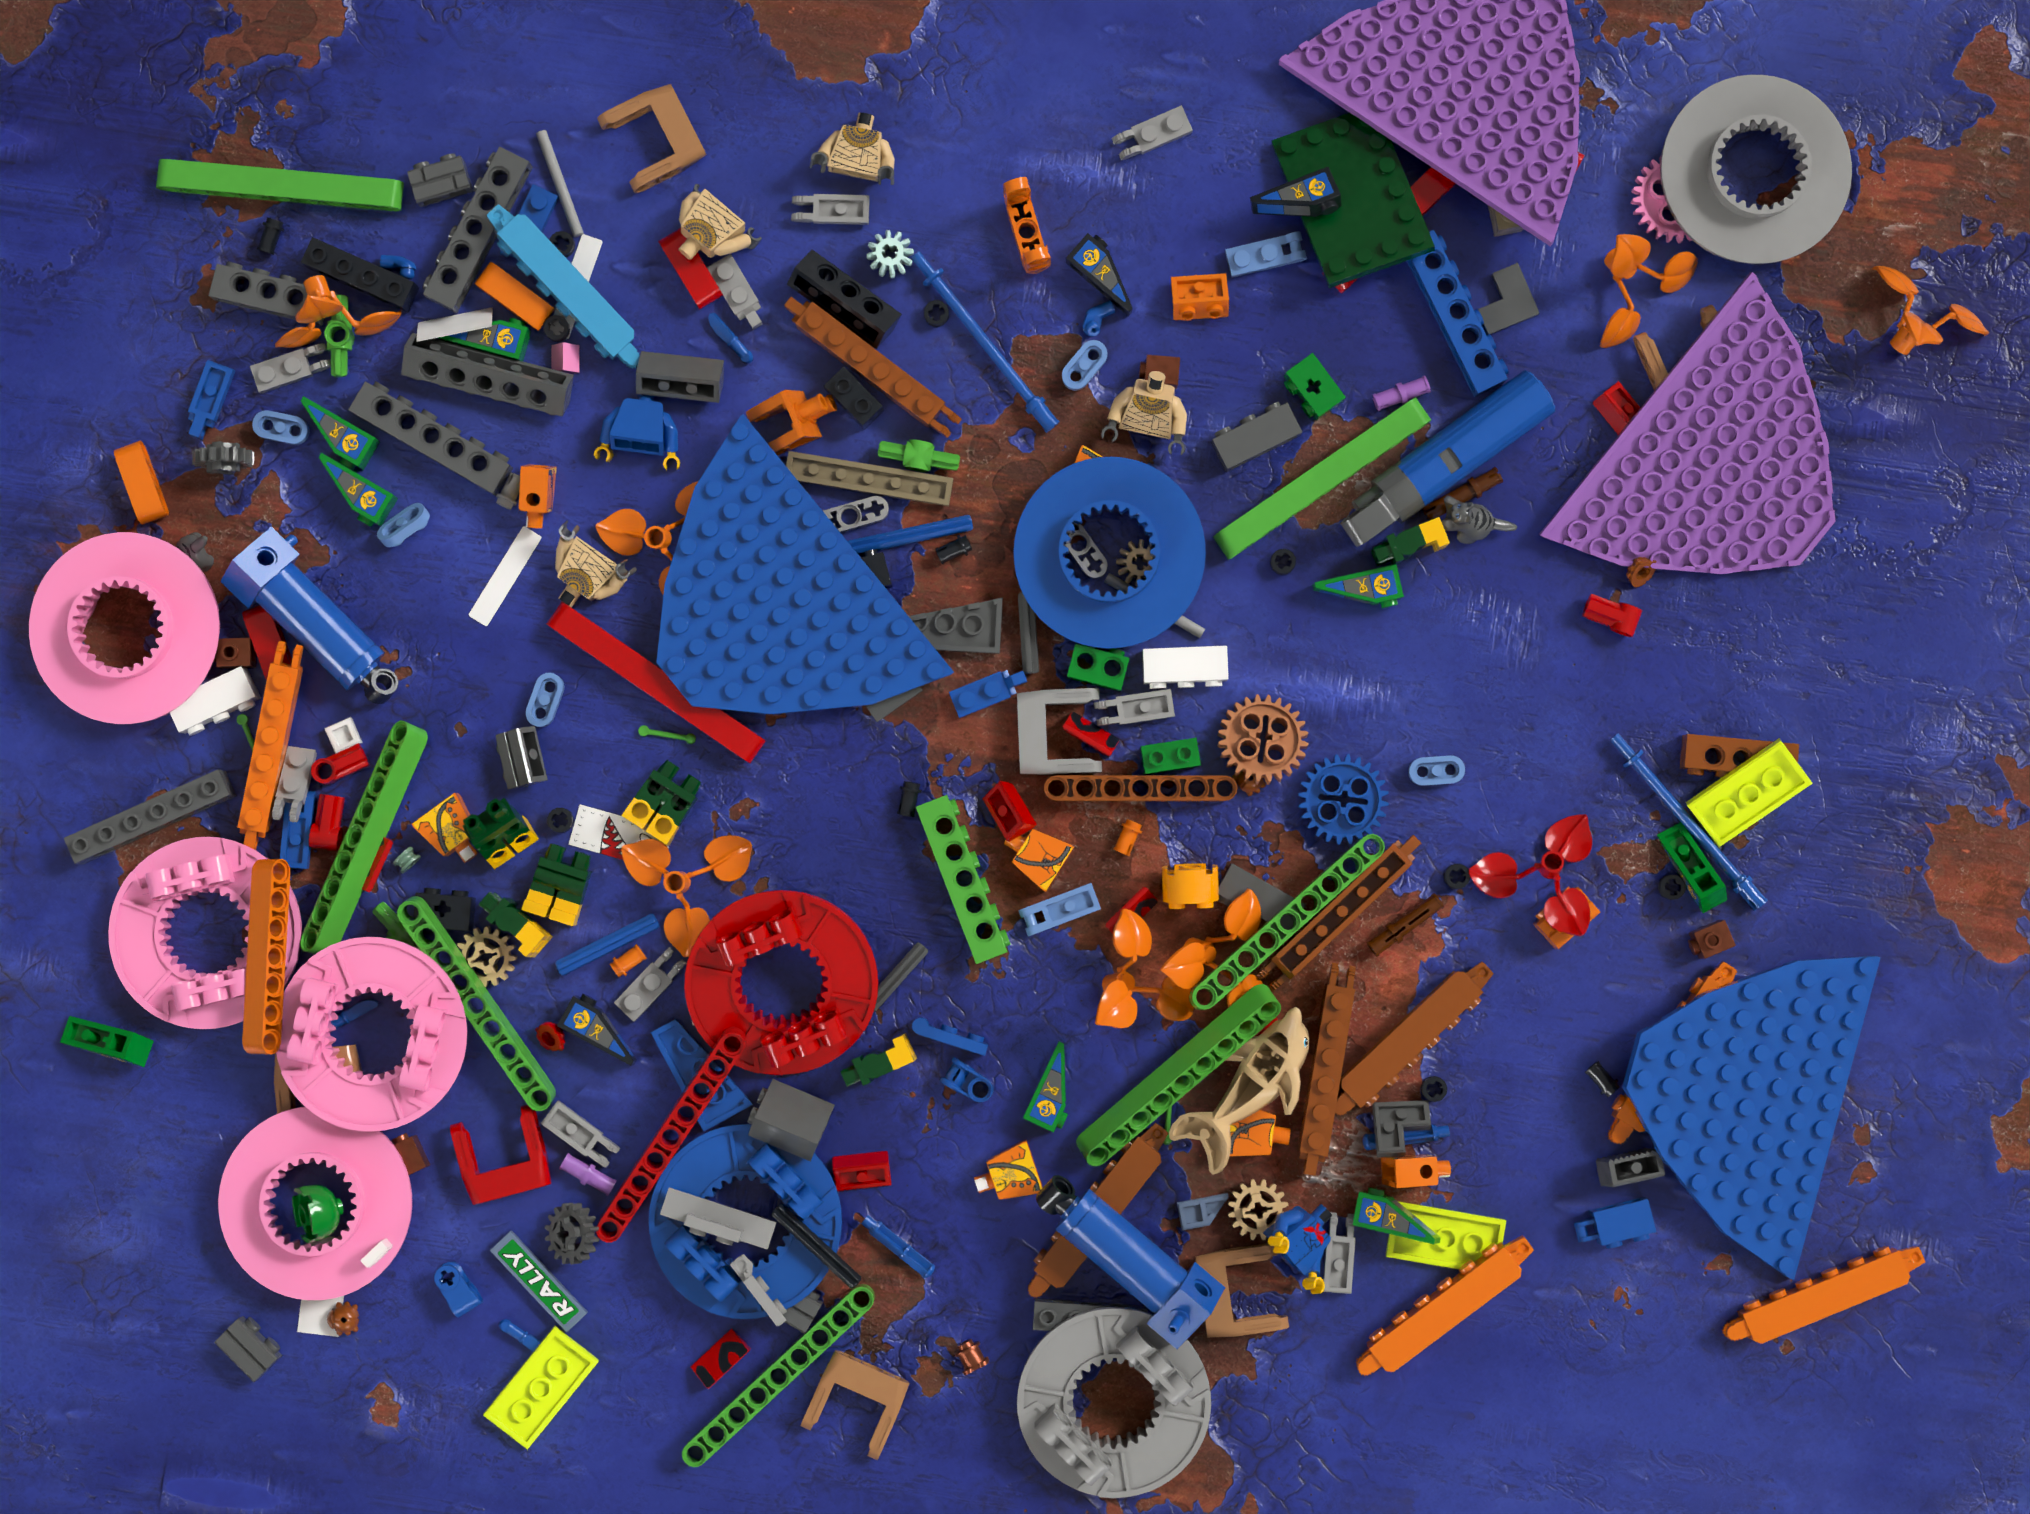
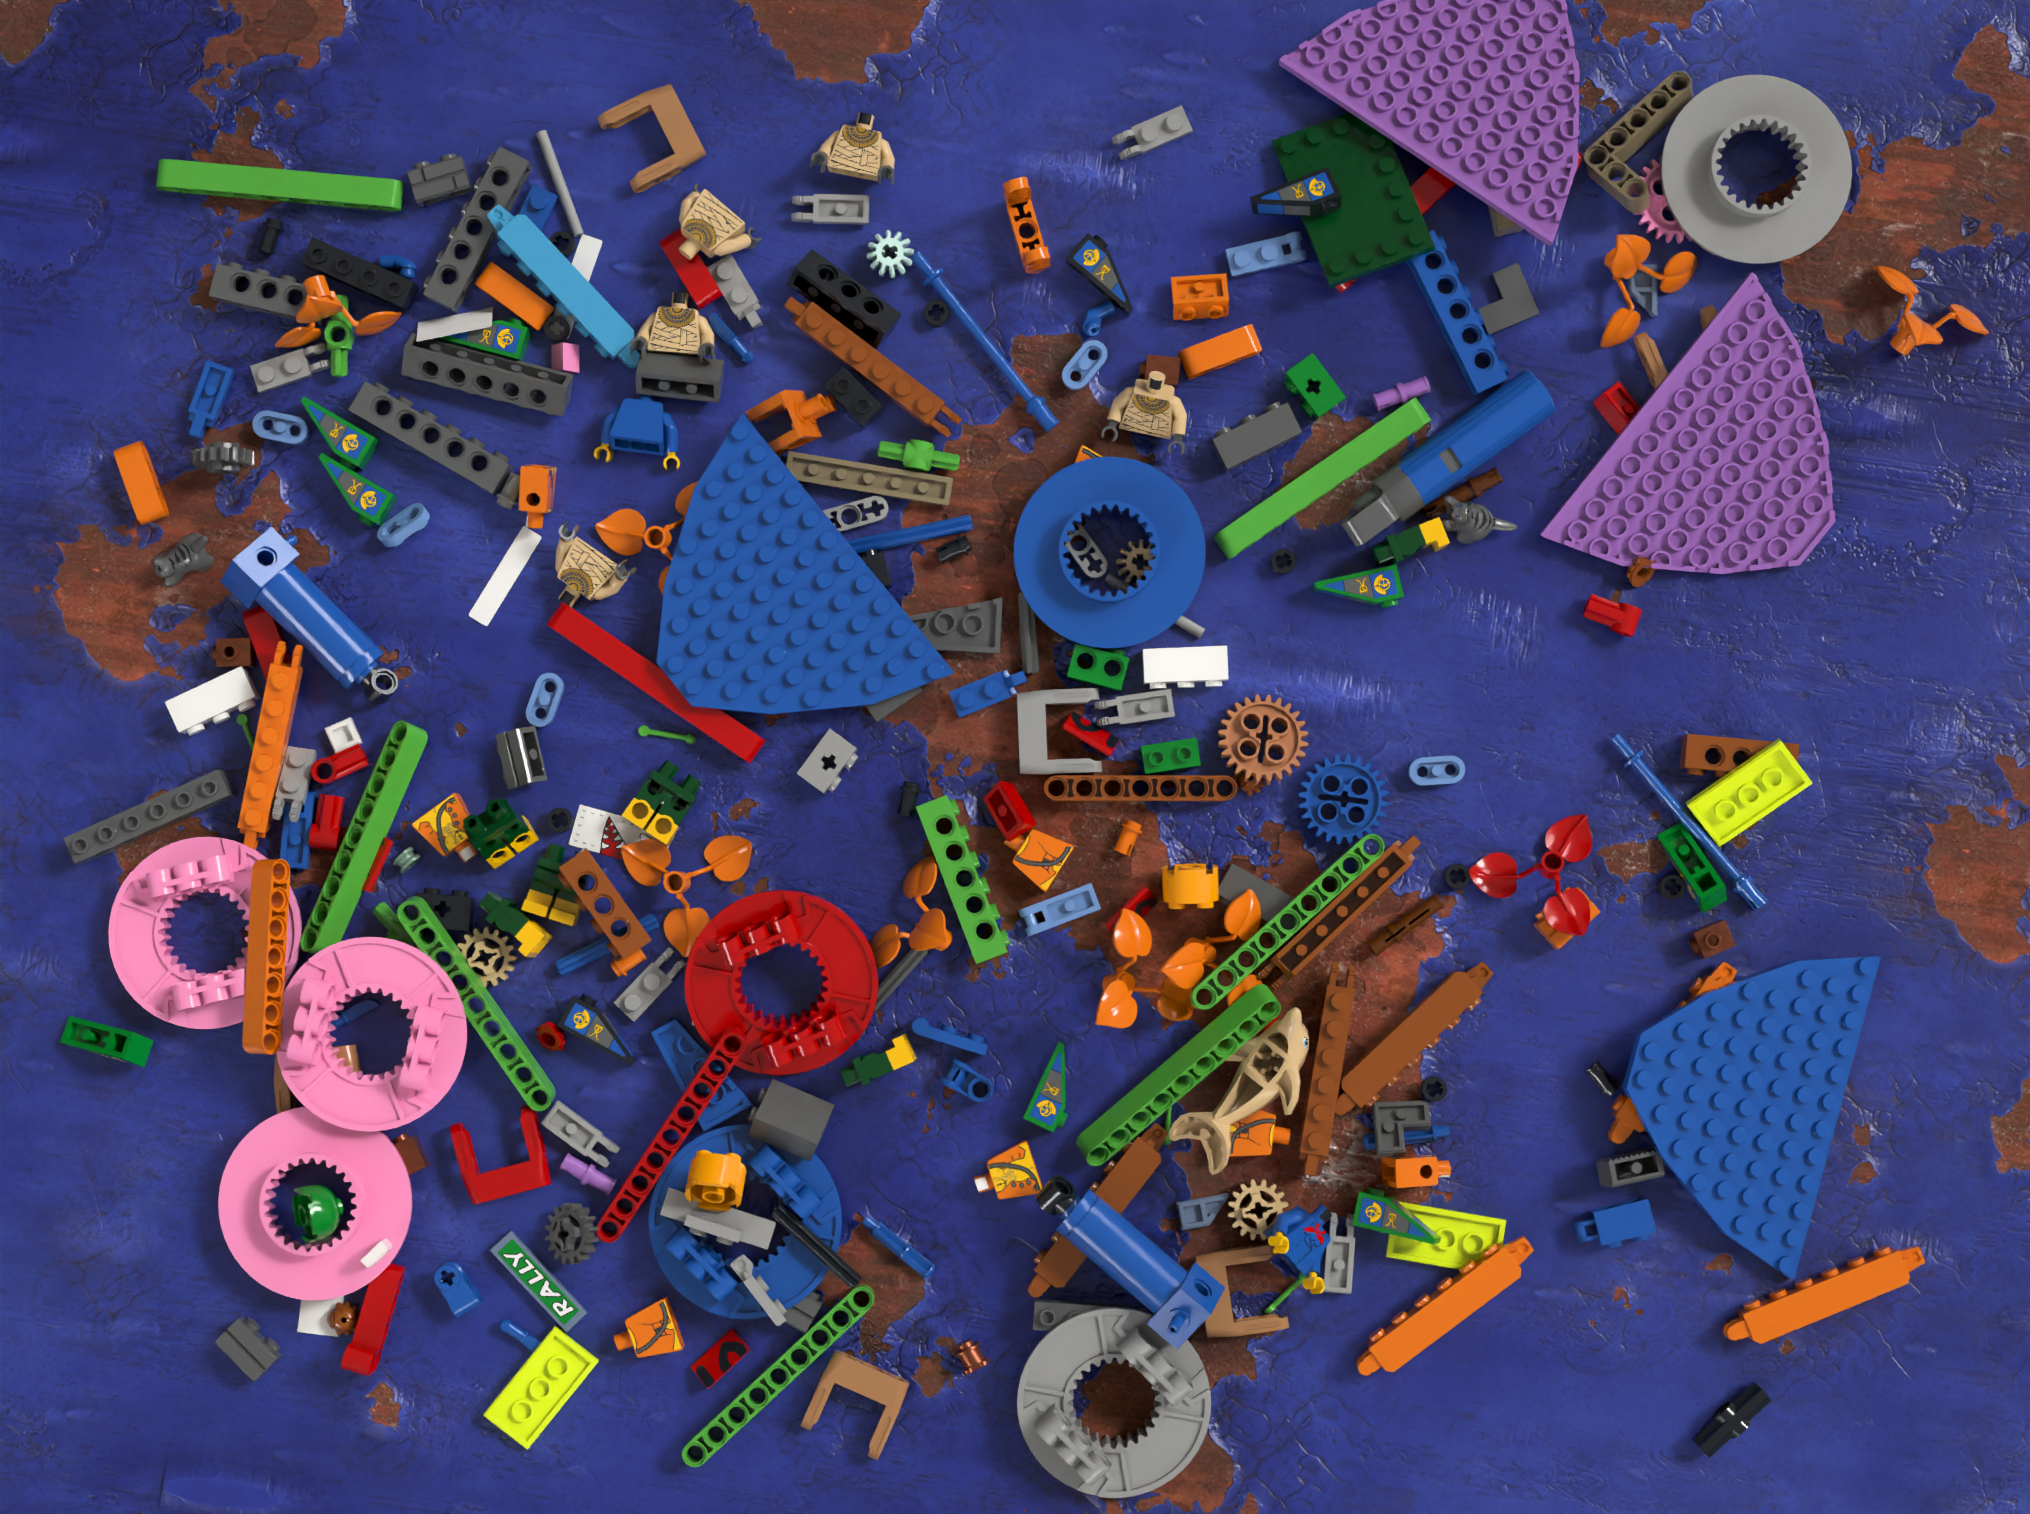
bright pink piece [29,532,220,724] -> none
red slope [832,1151,892,1191] -> none
none -> red beam [341,1263,406,1377]
none -> dark orange brick [557,848,652,960]
none -> orange torso [614,1295,685,1358]
none -> torso [630,292,716,363]
none -> light orange brick [685,1150,747,1212]
none -> light grey brick [796,729,859,794]
none -> orange plant [870,855,953,968]
none -> orange beam [1178,324,1263,379]
none -> bright green hinge [1264,1272,1308,1315]
none -> dark tan beam [1584,71,1694,213]
none -> sand blue tile [1628,265,1658,317]
none -> black piece [1692,1381,1772,1458]

